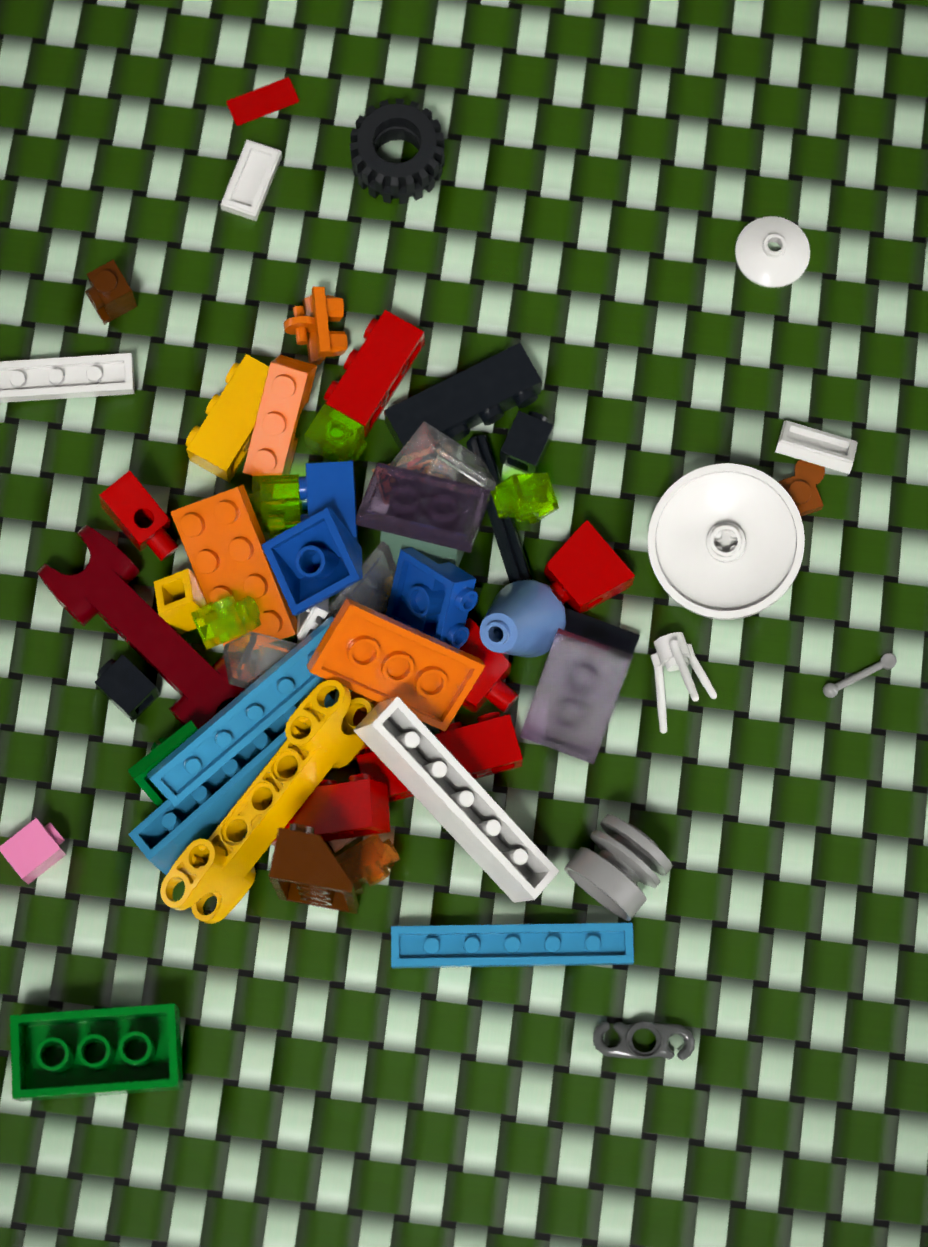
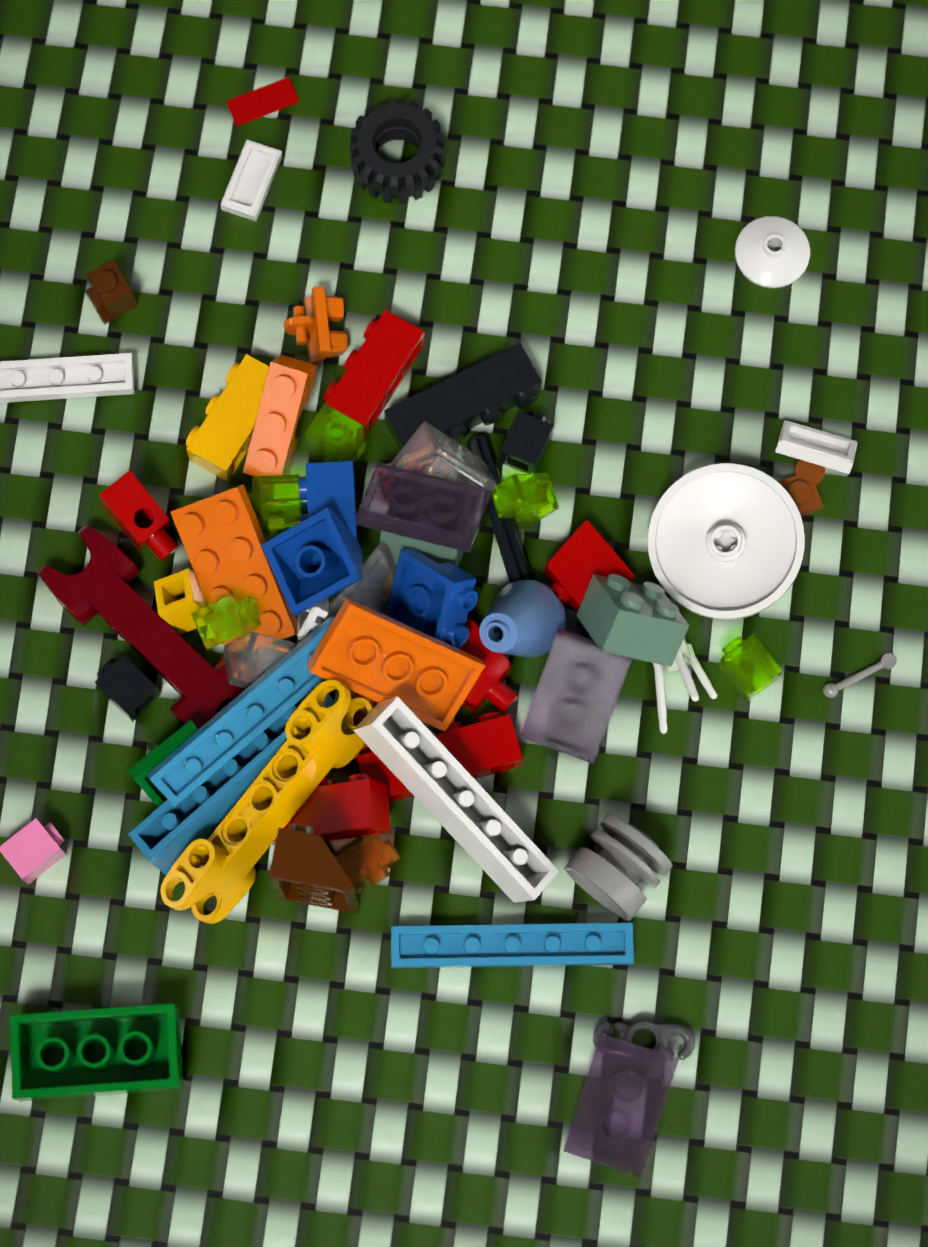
none -> clear purple tile [563,1032,679,1177]
none -> sand green brick [576,574,689,667]
none -> clear neon green brick [718,634,782,702]

